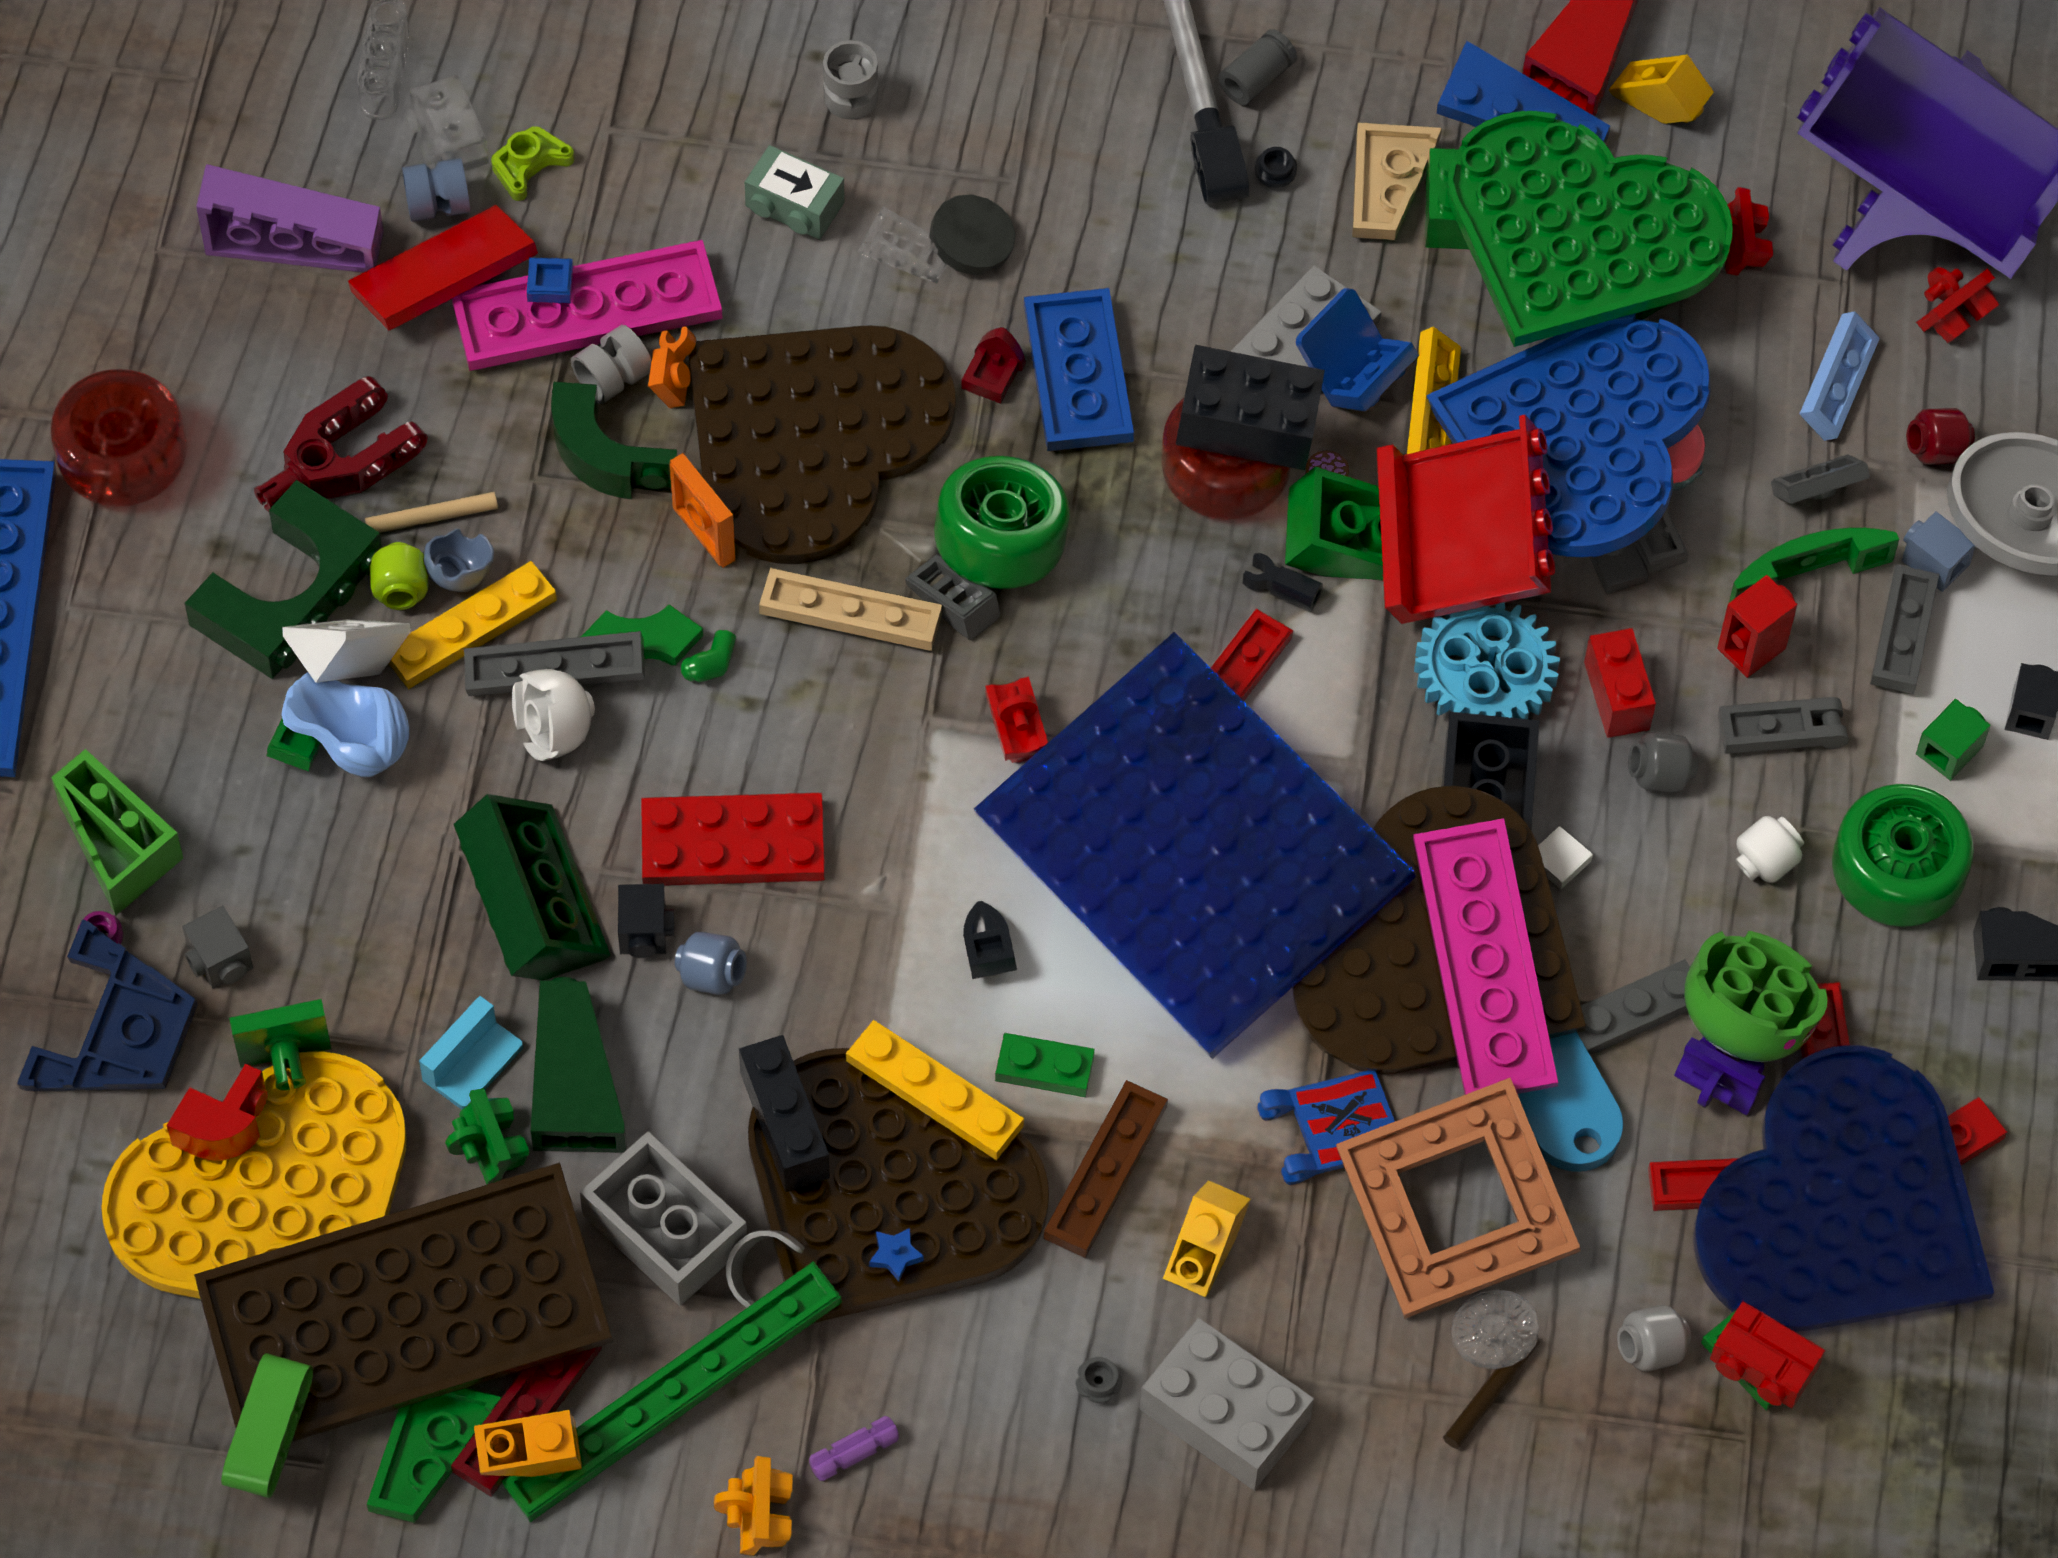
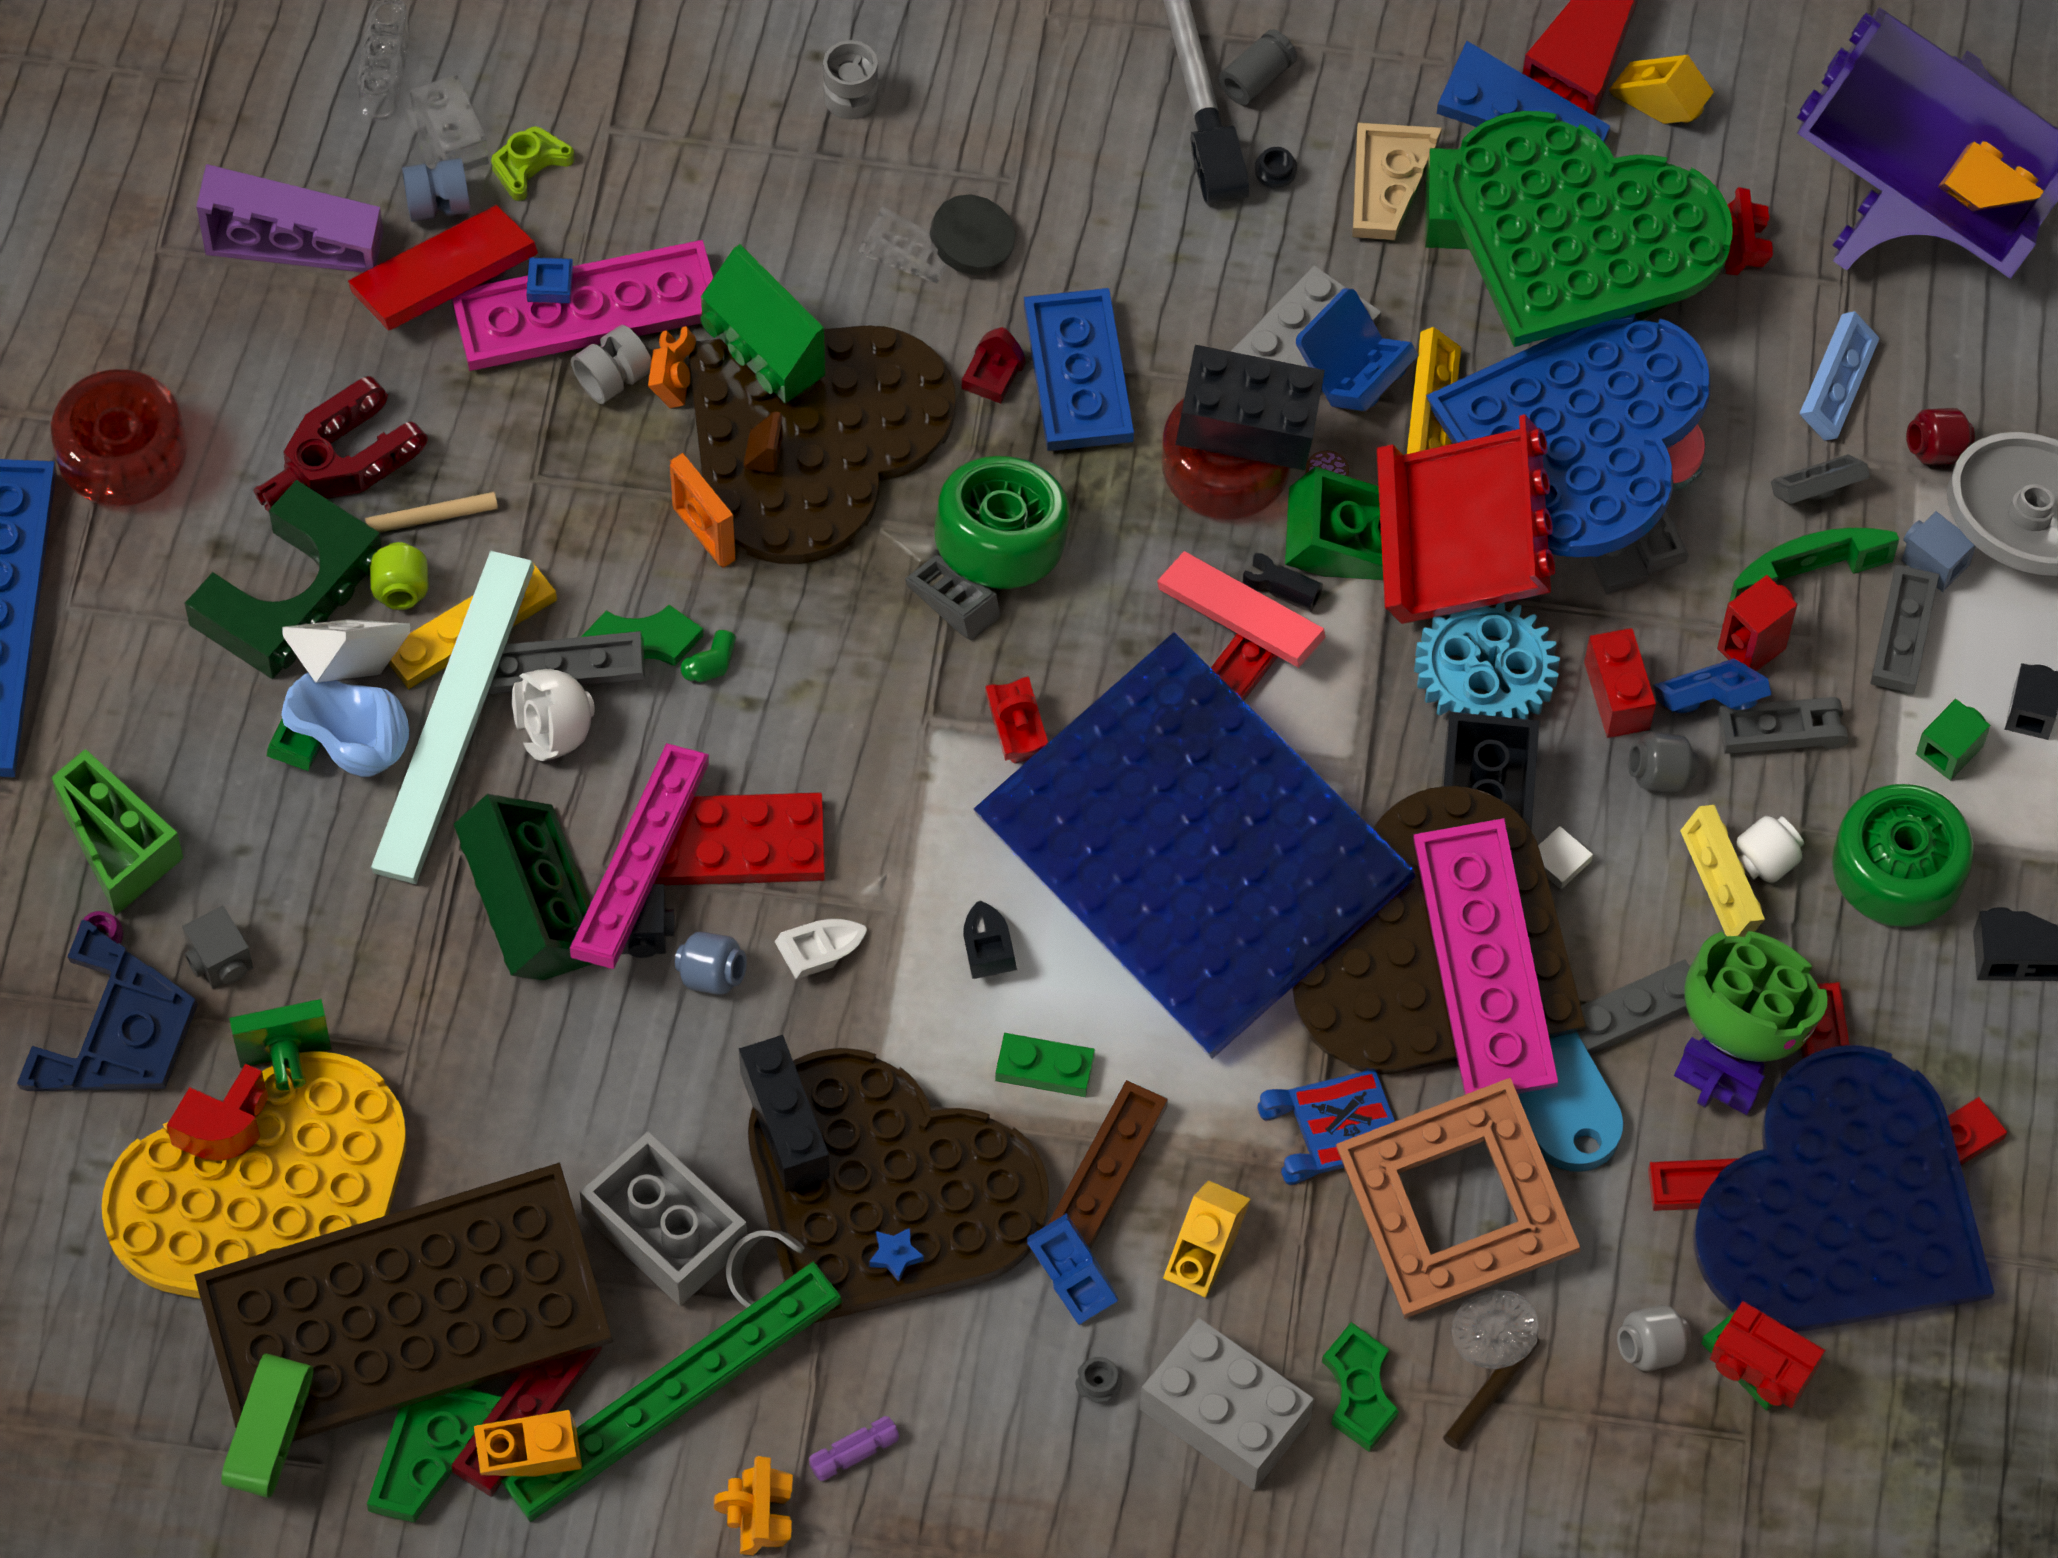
medium azure panel [419,996,523,1110] -> none
sand blue hair [423,529,494,592] -> none
green hips [445,1088,529,1185] -> none
dark green slope [530,977,627,1153] -> none
dark green arch [551,382,678,499] -> none
sand green brick [744,145,845,240] -> none
tan plate [759,568,942,651] -> none
yellow plate [846,1020,1024,1161] -> none
red hips [1916,267,2000,343] -> none
none -> light aqua tile [371,551,535,884]
none -> dark pink tile [570,743,709,969]
none -> green slope [700,244,825,404]
none -> reddish brown slope [744,411,783,472]
none -> white plate [775,919,867,979]
none -> blue slope [1027,1213,1118,1325]
none -> coral tile [1157,551,1326,668]
none -> green tile [1322,1322,1399,1452]
none -> blue plate [1653,658,1771,713]
none -> light yellow plate [1680,805,1765,937]
none -> light orange slope [1938,141,2044,212]

